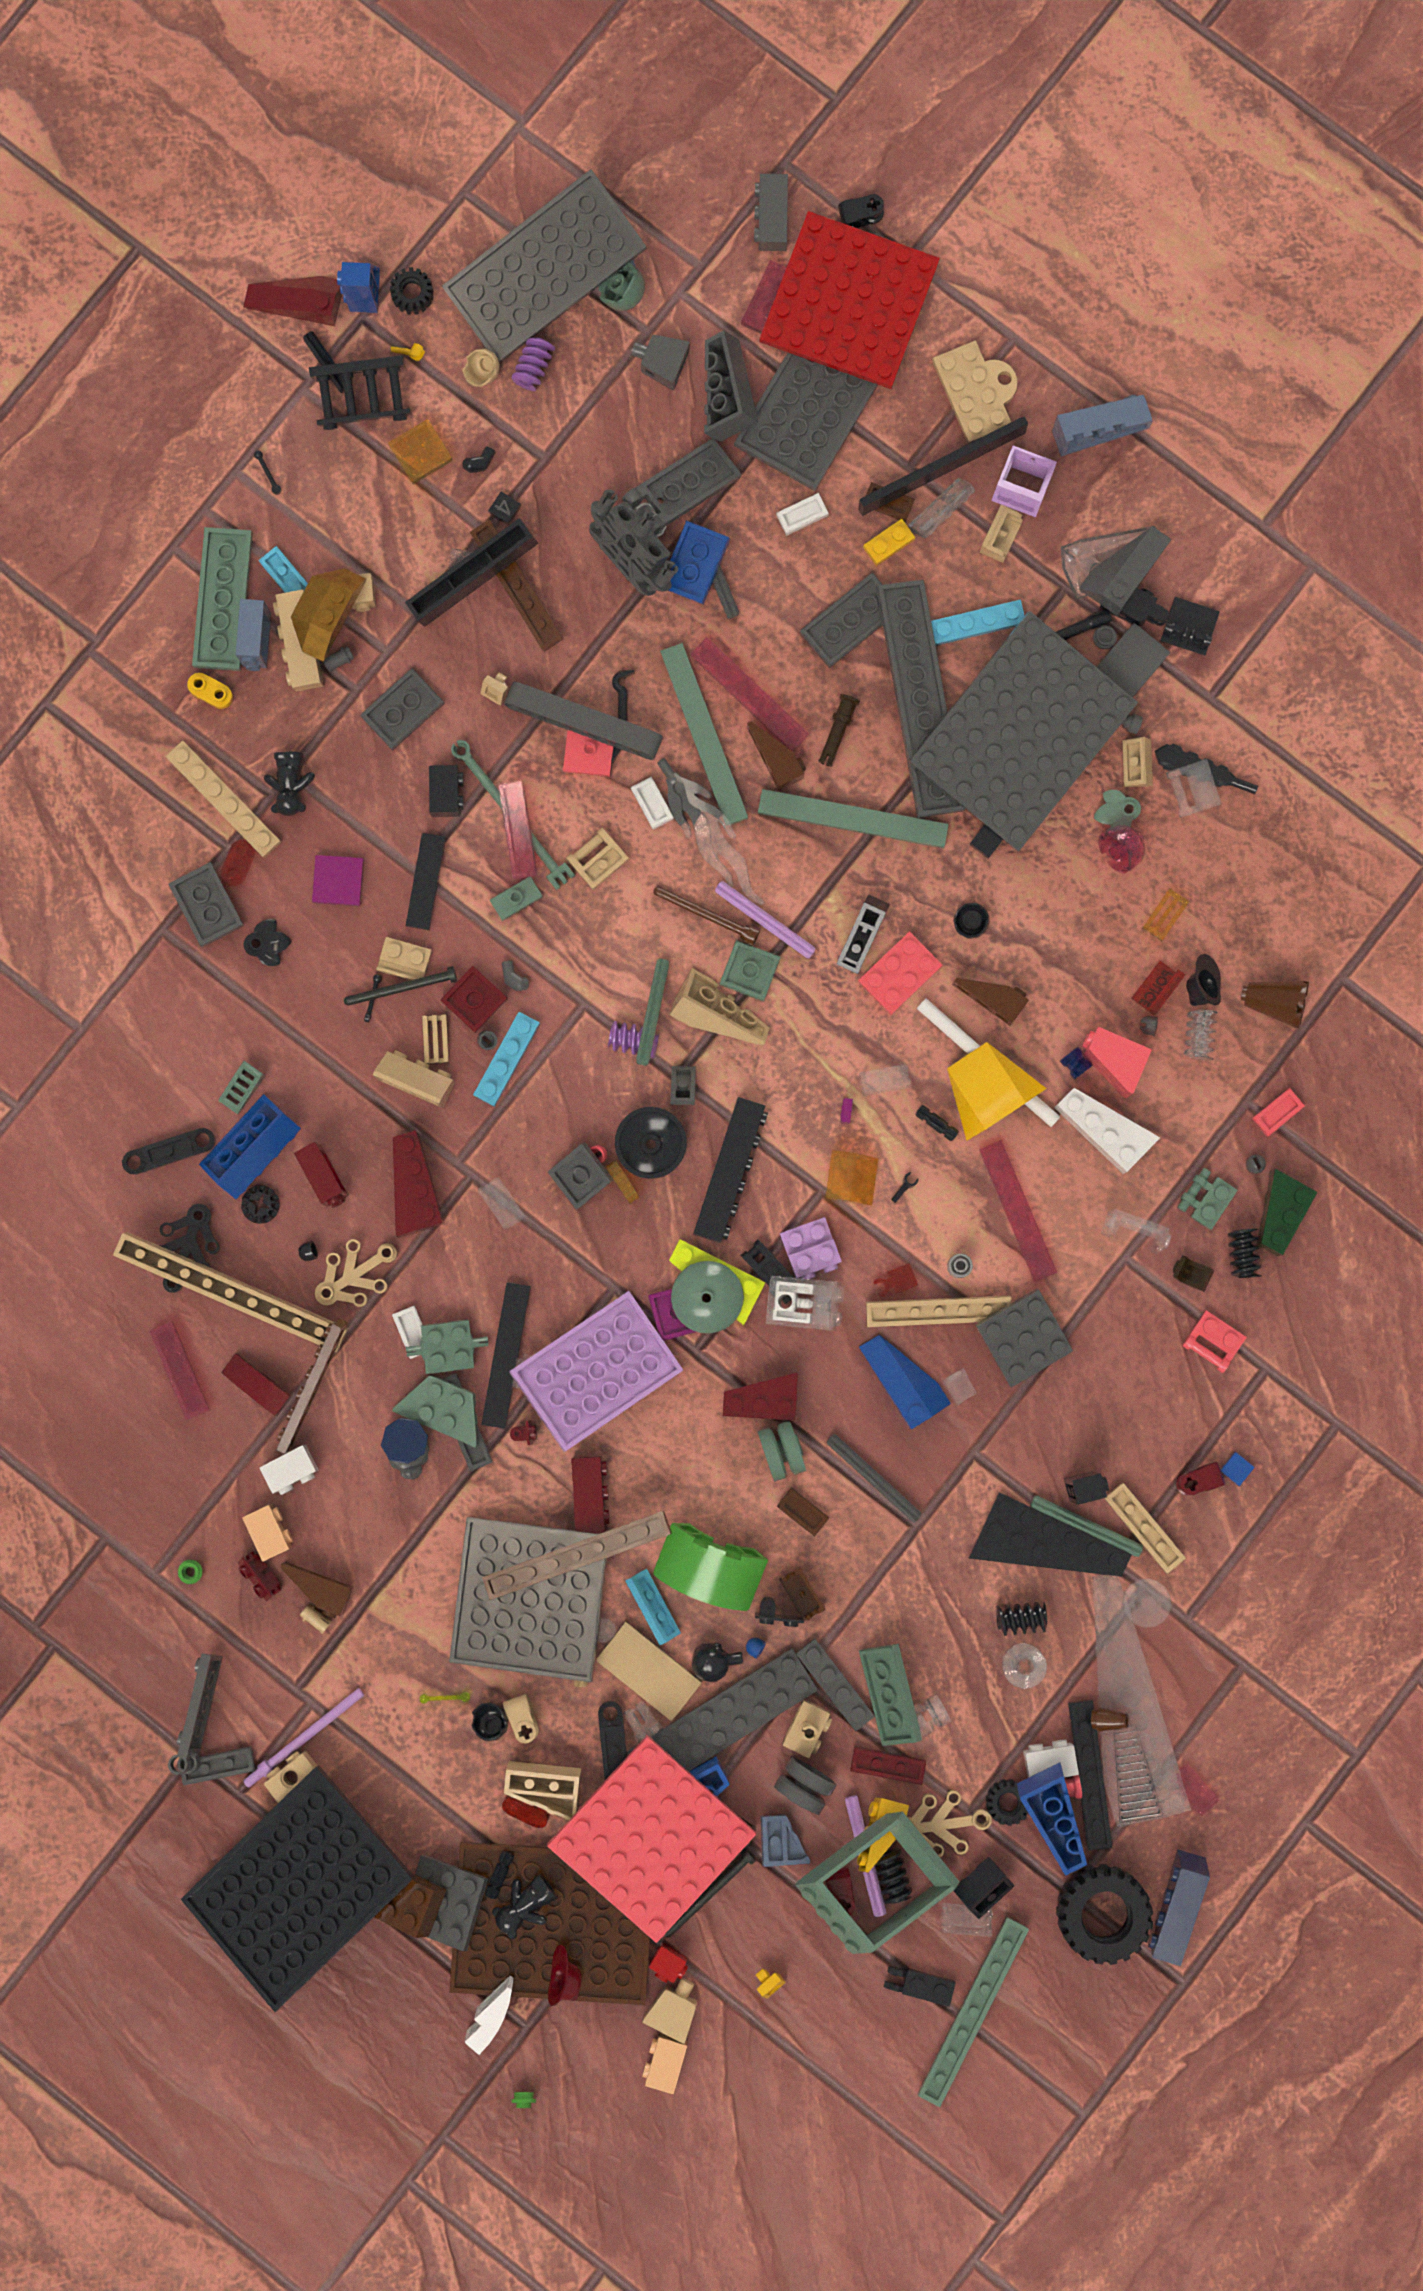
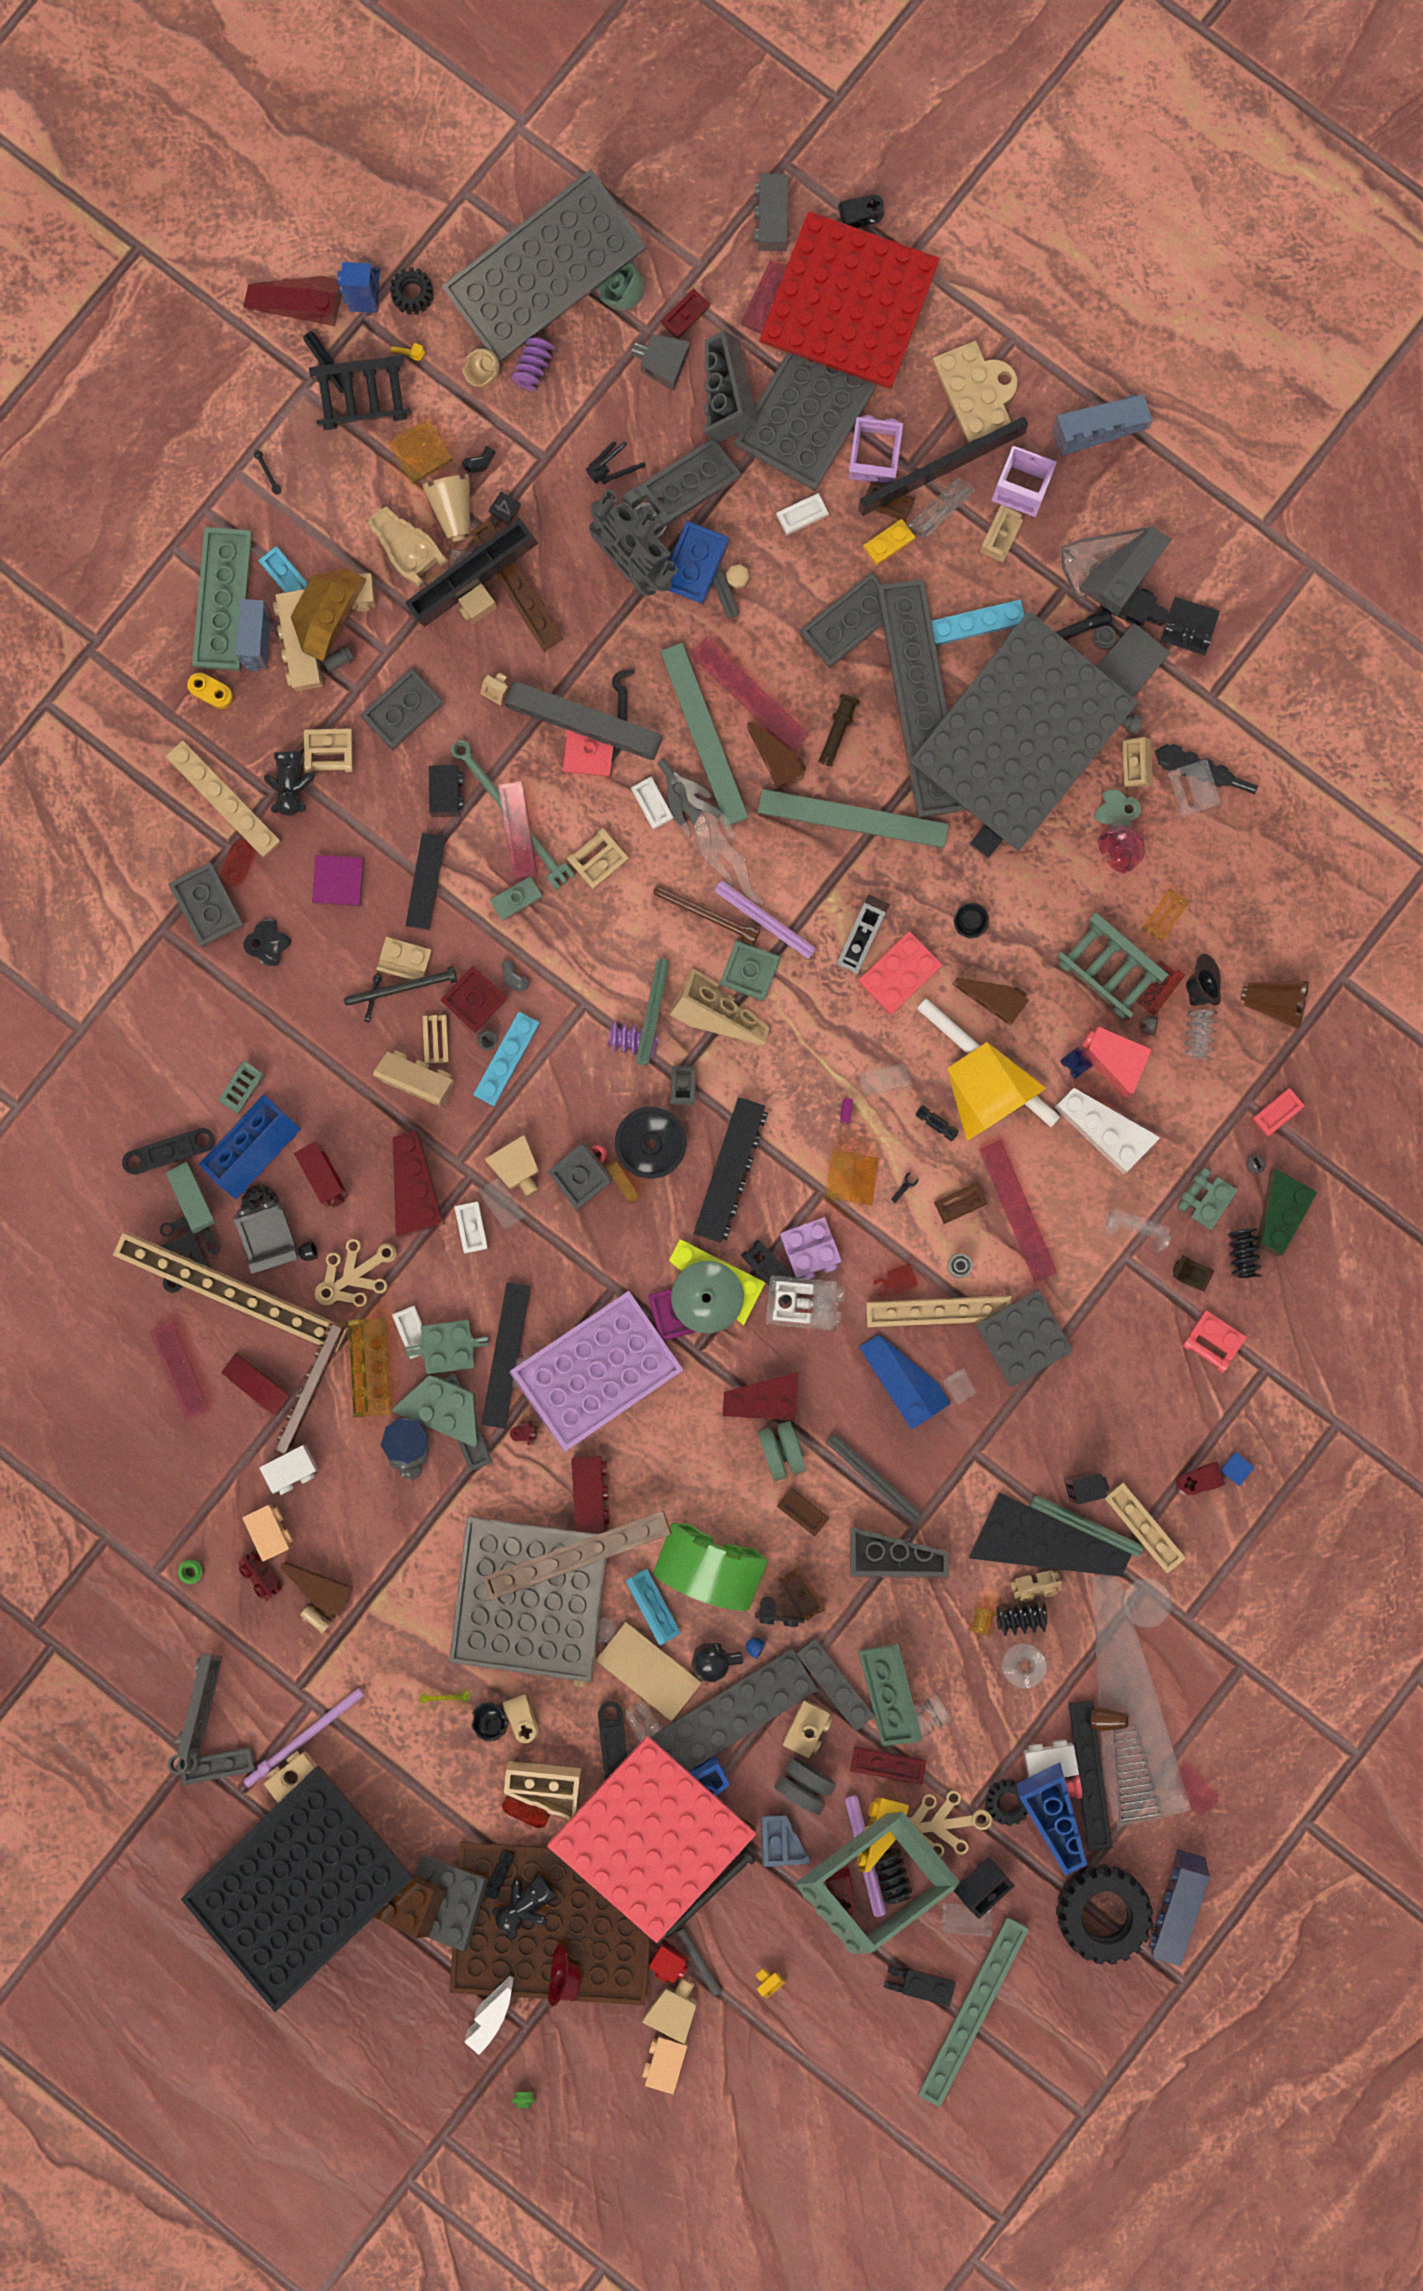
none -> sand green tile [166,1161,216,1234]
none -> dark grey panel [233,1199,299,1274]
none -> tan plate [304,729,353,773]
none -> clear yellow brick [348,1318,392,1417]
none -> tan animal [368,507,448,588]
none -> tan cone [423,474,470,542]
none -> white plate [454,1202,488,1254]
none -> tan brick [458,583,497,624]
none -> tan torso [485,1135,540,1197]
none -> black plant [585,441,646,485]
none -> dark red plate [661,288,710,339]
none -> dark grey bar [676,1927,722,1997]
none -> tan tile [726,564,749,589]
none -> lavender window [848,415,903,484]
none -> dark grey wedge [850,1527,949,1579]
none -> reddish brown tile [934,1182,988,1224]
none -> clear yellow bush [969,1606,996,1636]
none -> tan hinge [1010,1570,1062,1603]
none -> sand green fence [1057,912,1168,1020]

